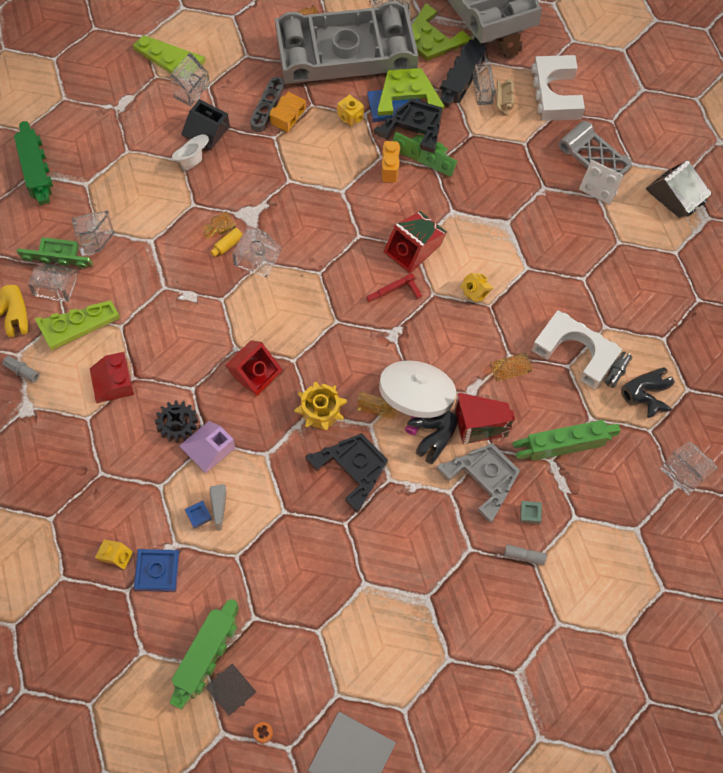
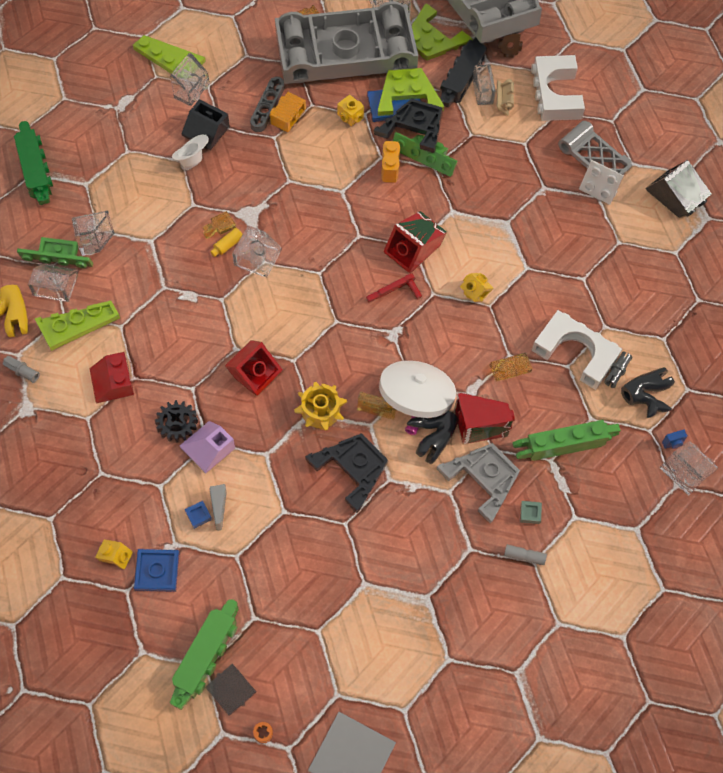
none -> blue plate [662,429,687,449]

